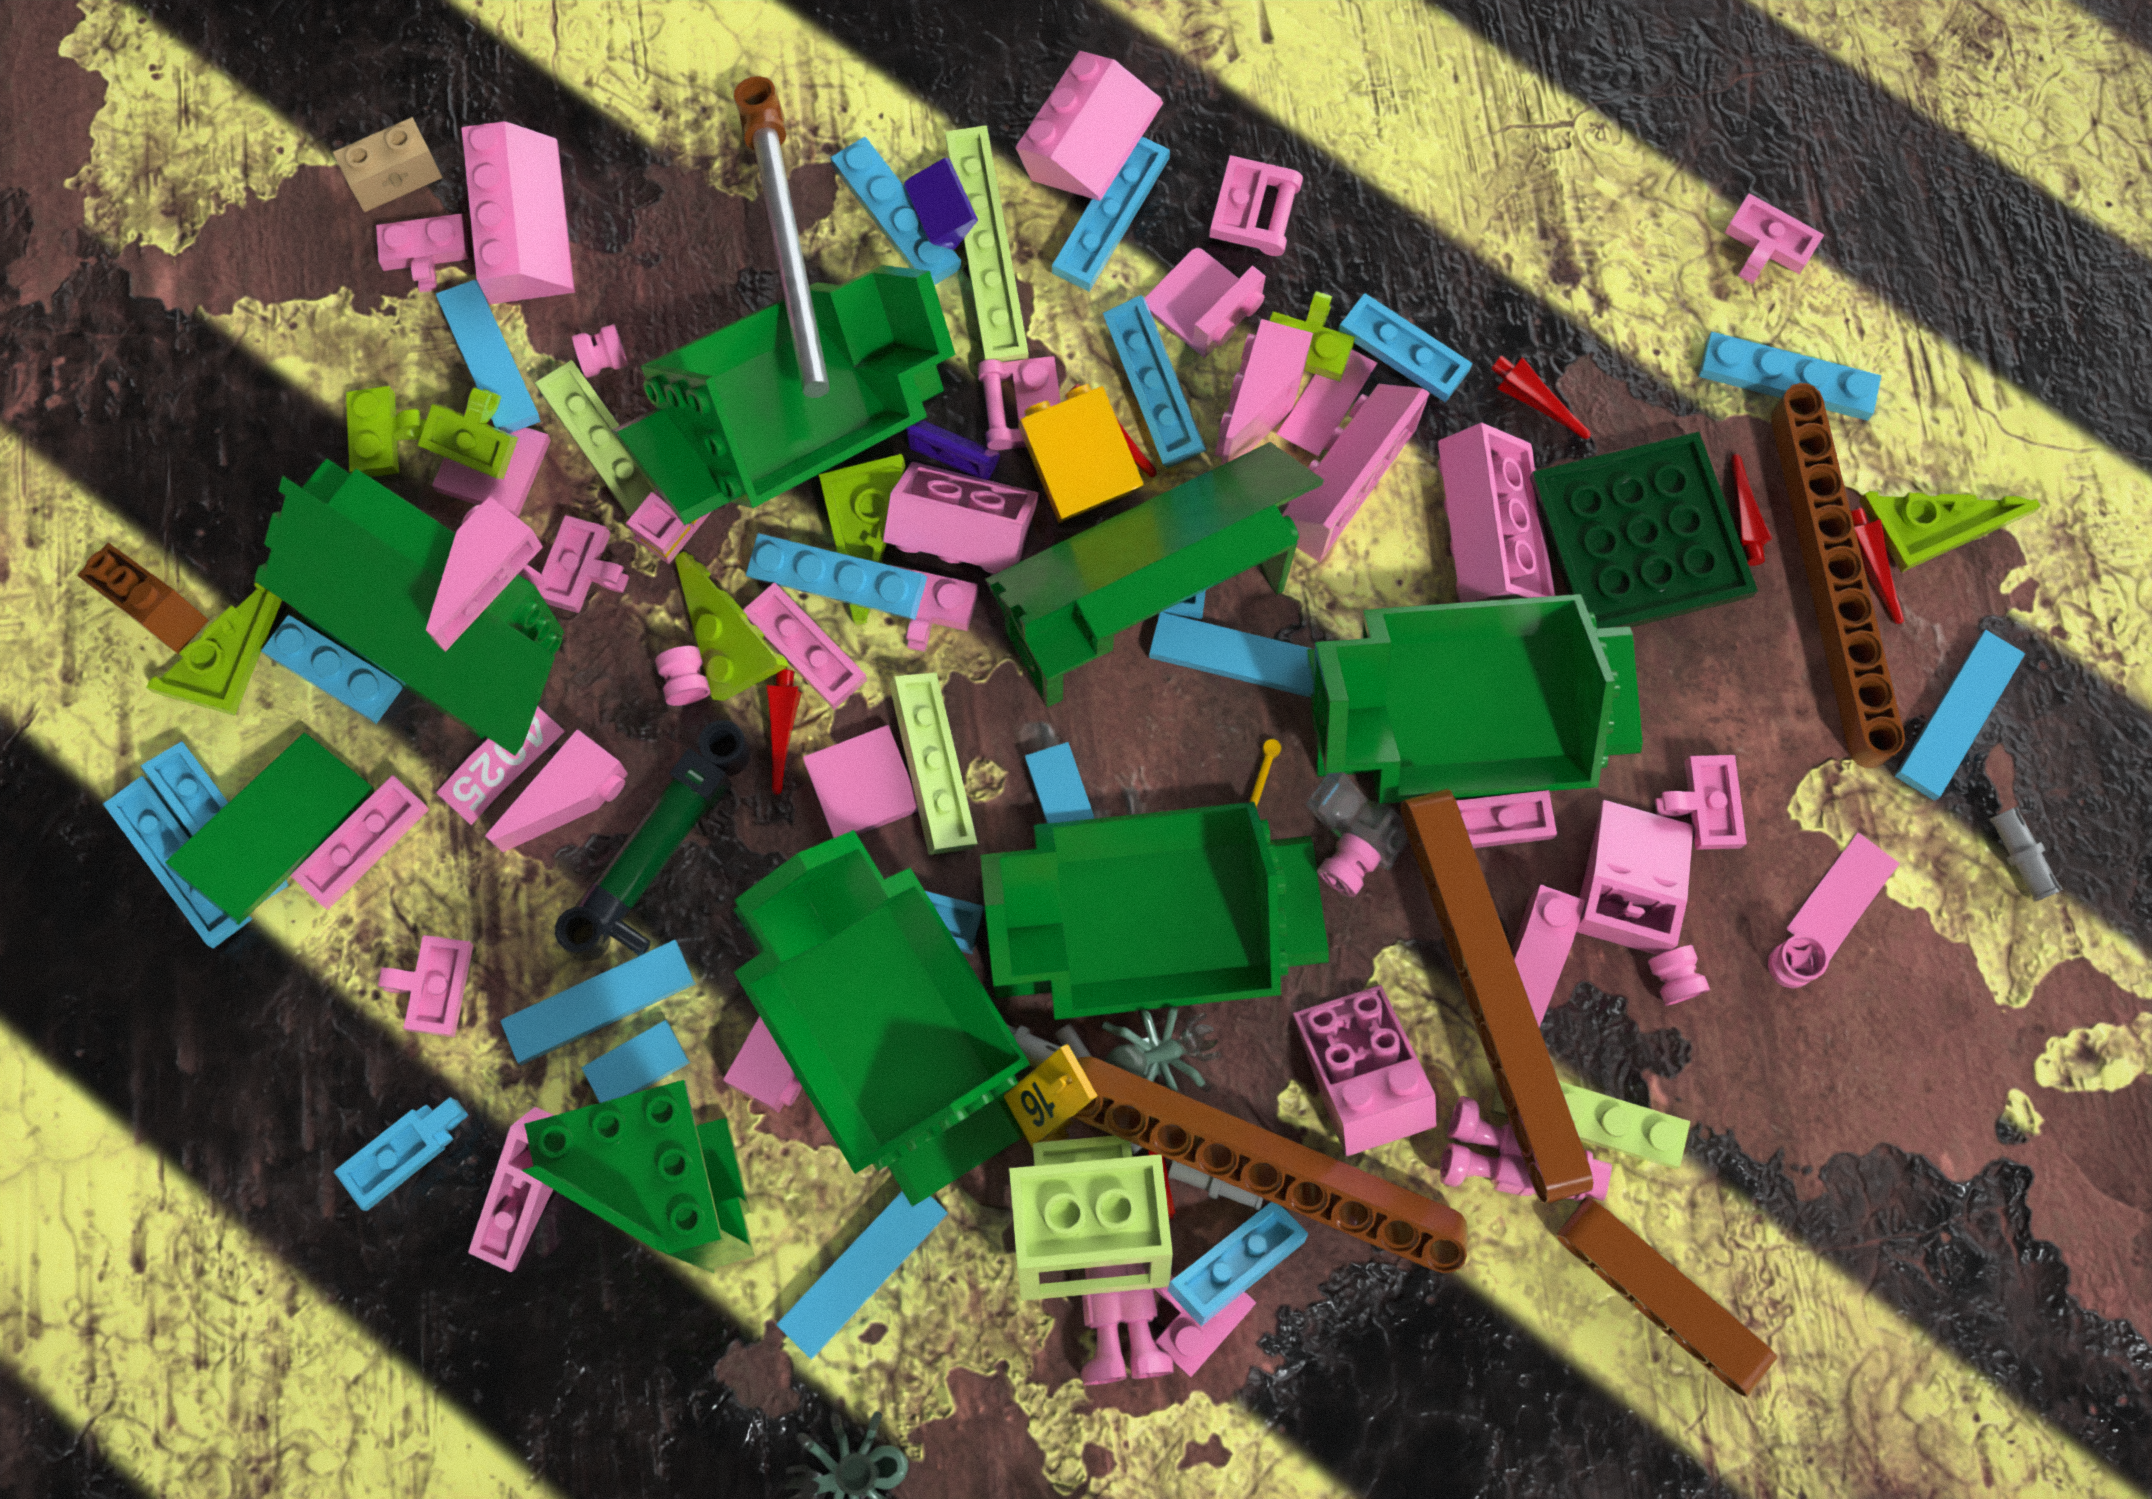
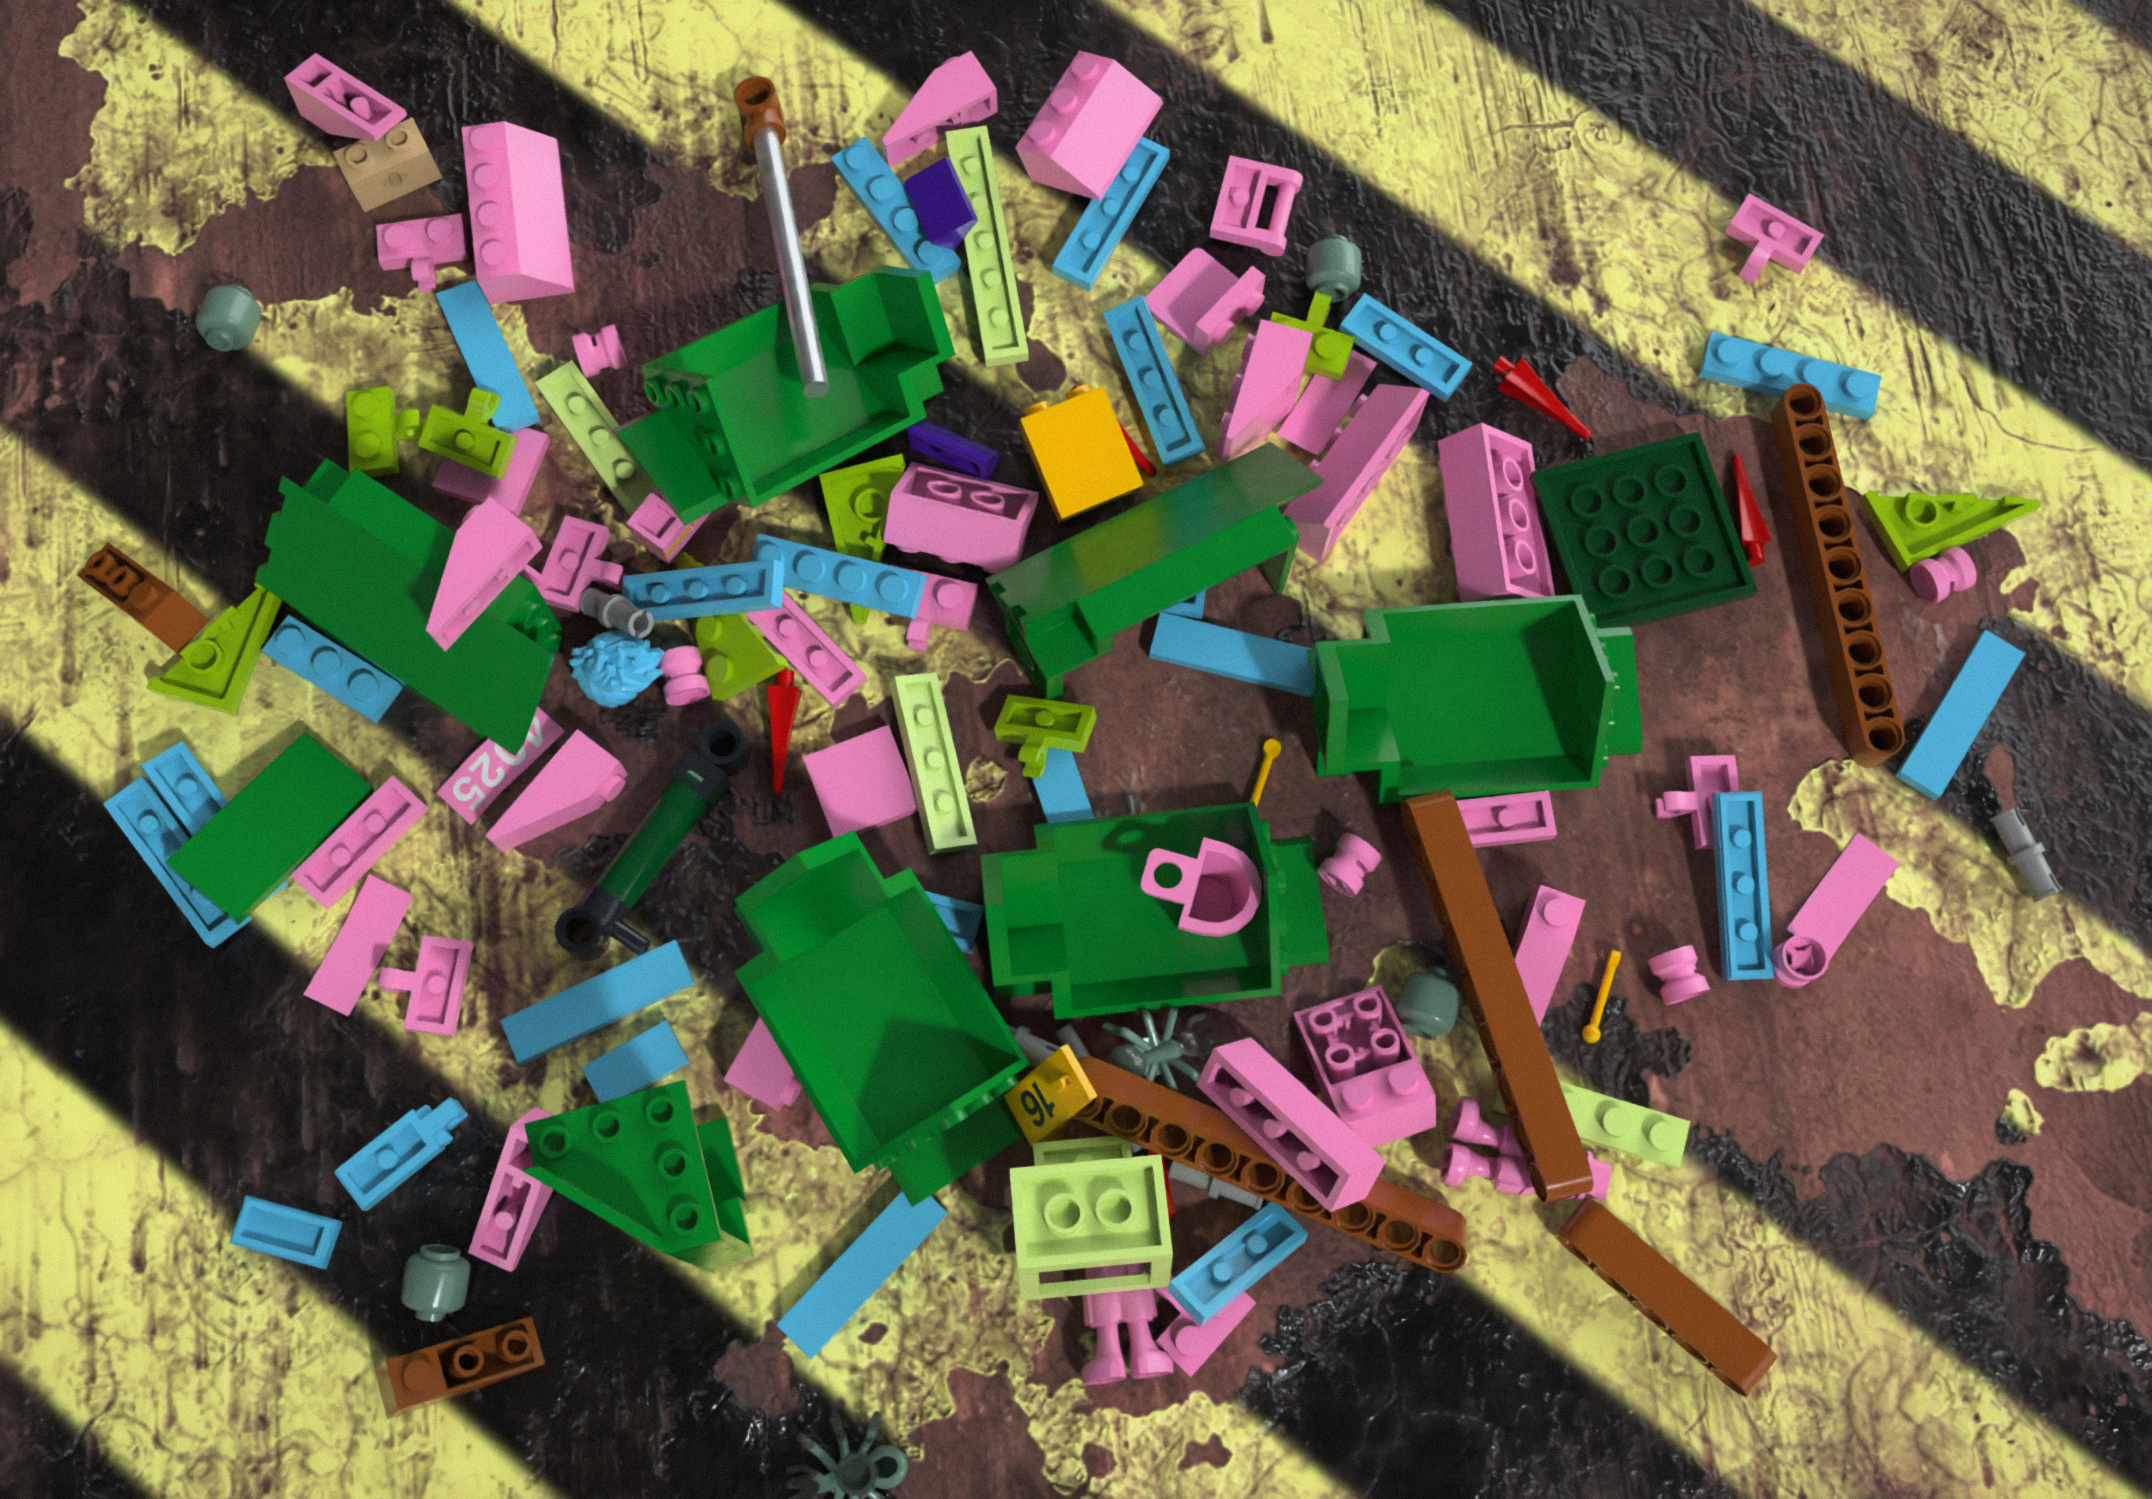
bright pink plate [977,356,1061,450] -> none
clear slope [1306,772,1409,870] -> none
bright pink slope [1576,800,1693,955] -> none
red piece [1851,508,1904,624] -> none
none -> sand green head [195,284,262,351]
none -> medium azure tile [229,1195,343,1269]
none -> bright pink slope [284,53,407,141]
none -> bright pink sticker [303,874,414,1016]
none -> dark orange slope [375,1316,545,1419]
none -> sand green head [400,1244,471,1322]
none -> medium azure hair [569,630,665,708]
none -> light grey pin [579,588,654,638]
none -> medium azure plate [622,559,785,622]
none -> bright pink slope [882,51,998,168]
none -> lime plate [994,694,1097,779]
none -> bright pink container [1140,837,1262,937]
none -> bright pink brick [1196,1037,1386,1213]
none -> sand green head [1305,234,1362,303]
none -> sand green head [1395,966,1465,1041]
none -> yellow hinge [1582,949,1621,1043]
none -> medium azure tile [1711,791,1774,980]
none -> bright pink wheel [1910,546,1977,605]

